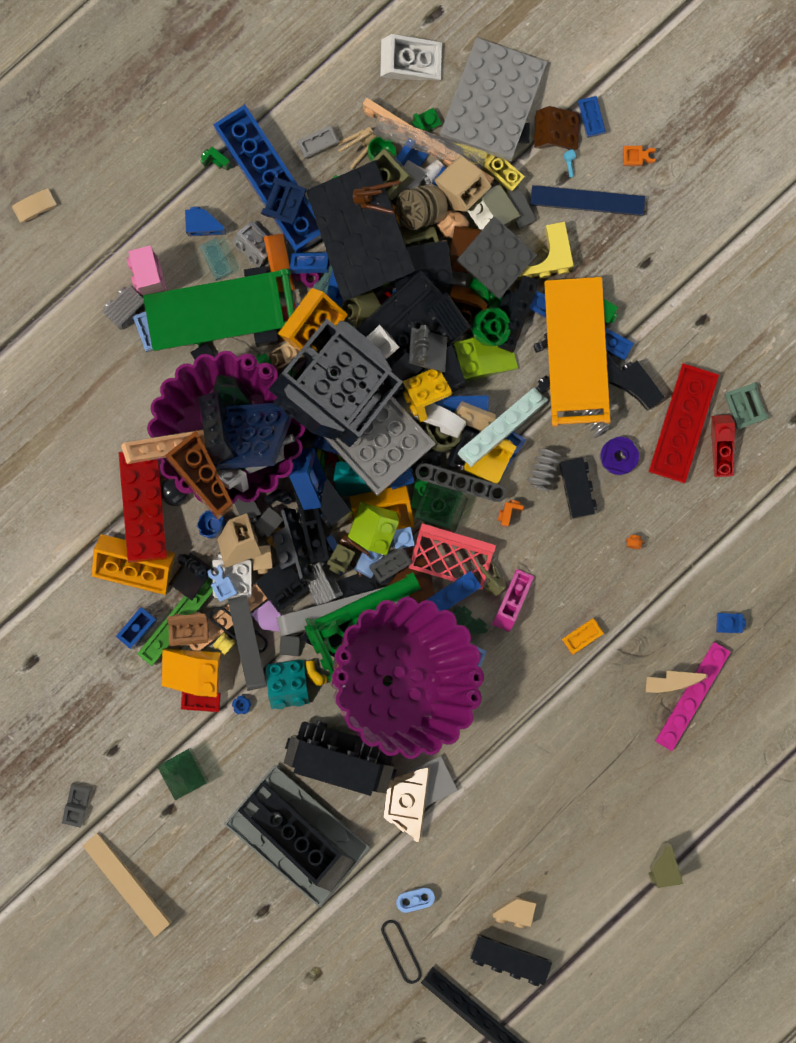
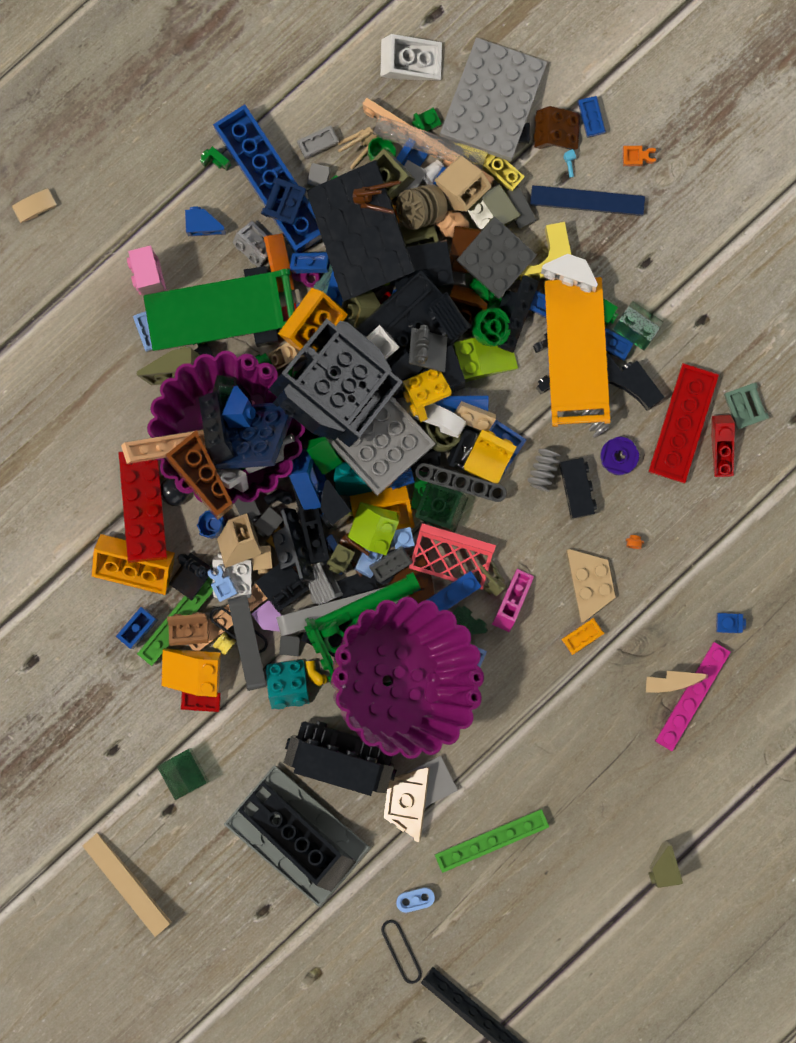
dark grey slope [62,783,91,828] -> none
light grey brick [102,285,145,330] -> none
clear light blue plate [199,238,233,281] -> none
blue plate [232,695,251,714] -> none
light aqua plate [458,387,548,467] -> none
black brick [470,933,552,986] -> none
tan slope [492,897,536,929] -> none
orange bracket [497,500,524,528] -> none
none -> olive slope [137,346,200,385]
none -> blue slope [222,386,256,428]
none -> light grey slope [307,163,330,186]
none -> green slope [307,437,342,475]
none -> bright green plate [434,809,549,873]
none -> white slope [541,254,598,293]
none -> tan wing [566,549,616,622]
none -> clear green slope [613,301,664,351]

